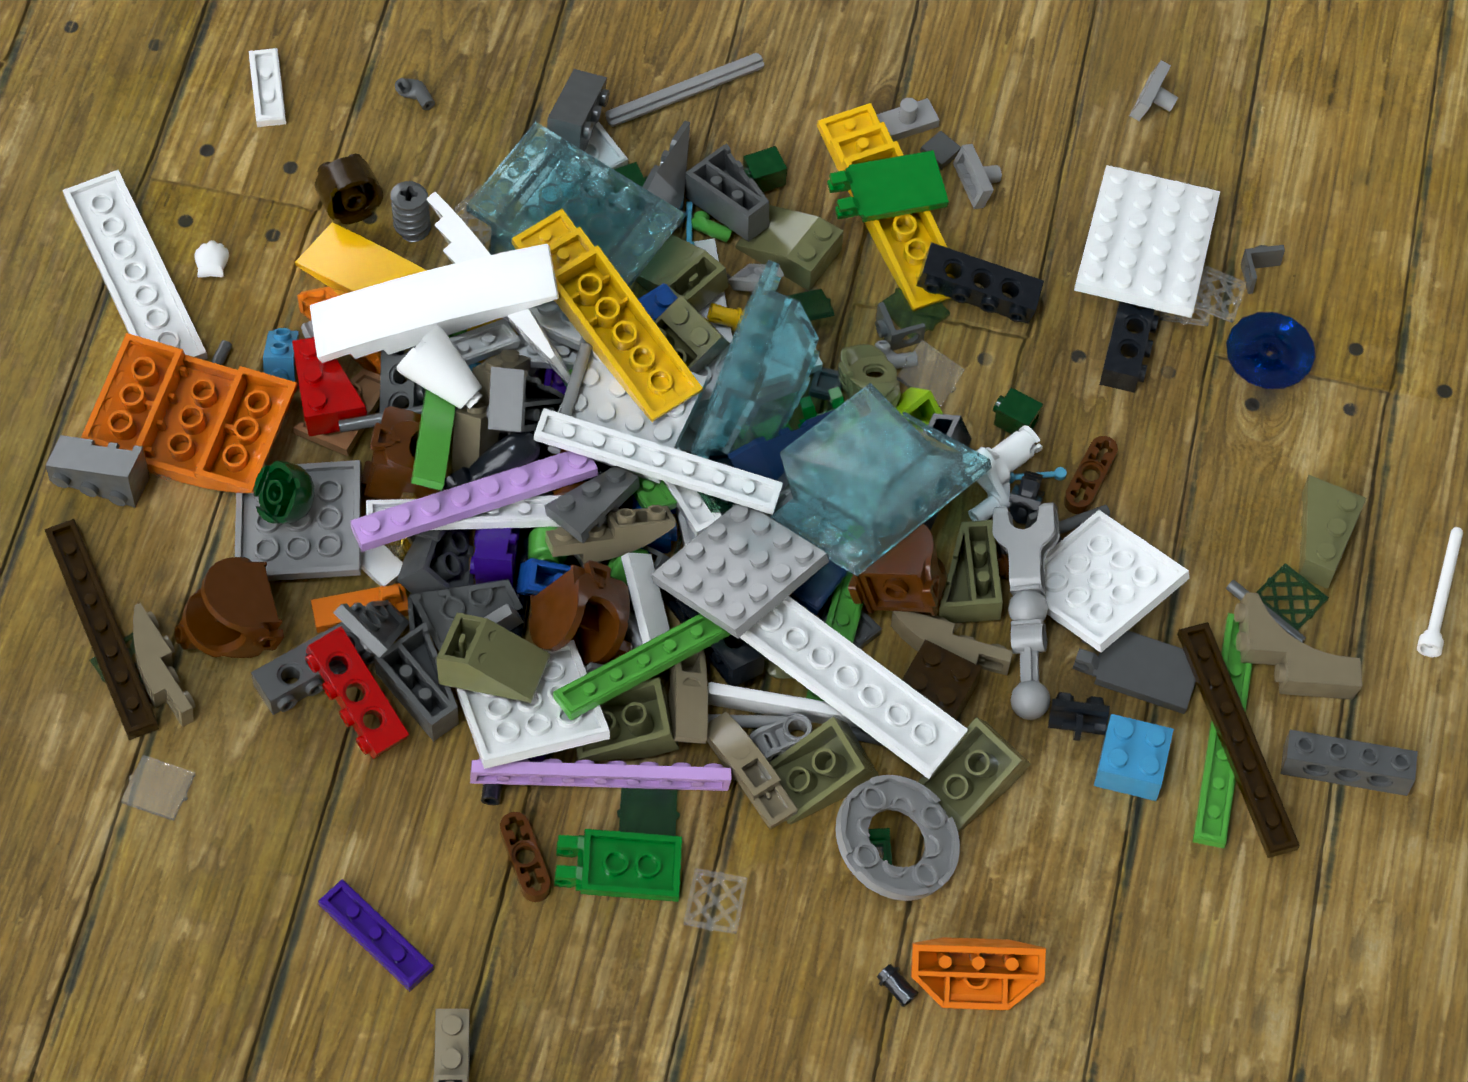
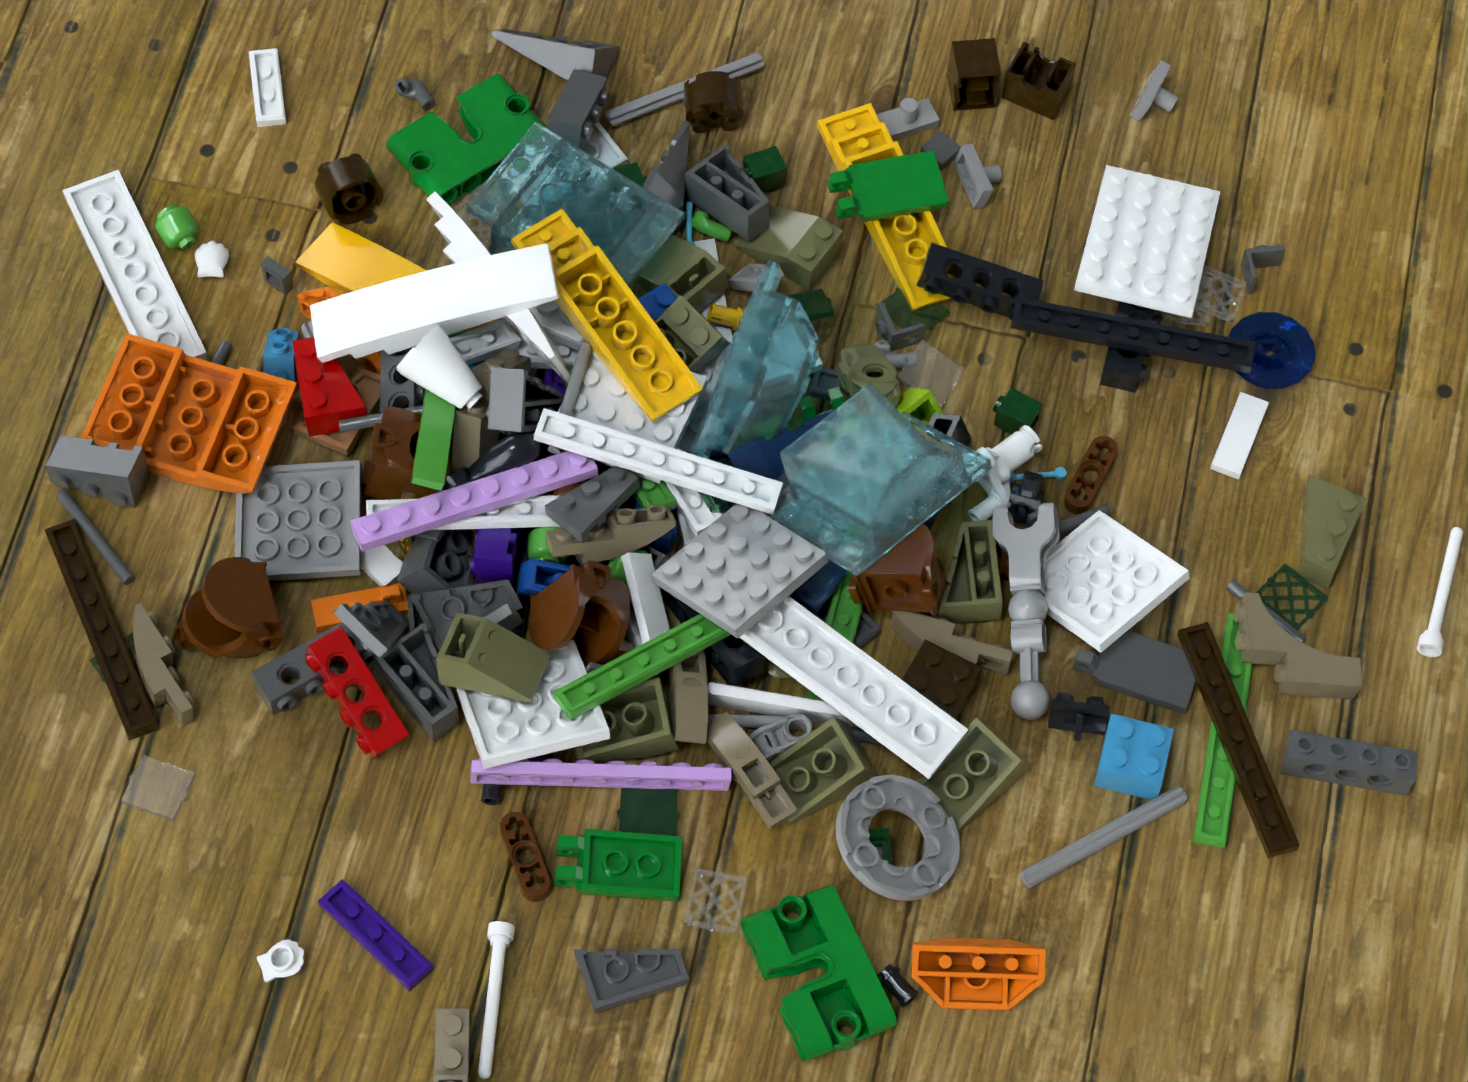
dark green cylinder [254,461,315,524] -> none
dark grey piece [391,181,431,242] -> none
none -> dark grey bar [56,489,135,585]
none -> bright green head [155,204,200,250]
none -> white animal [257,939,304,983]
none -> dark grey tile [261,256,293,295]
none -> green connector [386,74,547,205]
none -> white piece [478,921,515,1079]
none -> wedge [491,29,620,80]
none -> dark grey wing [574,949,690,1013]
none -> dark brown brick [683,71,744,133]
none -> green connector [740,884,897,1062]
none -> dark brown piece [947,38,1001,111]
none -> dark brown piece [1001,42,1076,120]
none -> black plate [1011,297,1256,374]
none -> light grey axle [1020,786,1187,888]
none -> white tile [1210,392,1269,480]

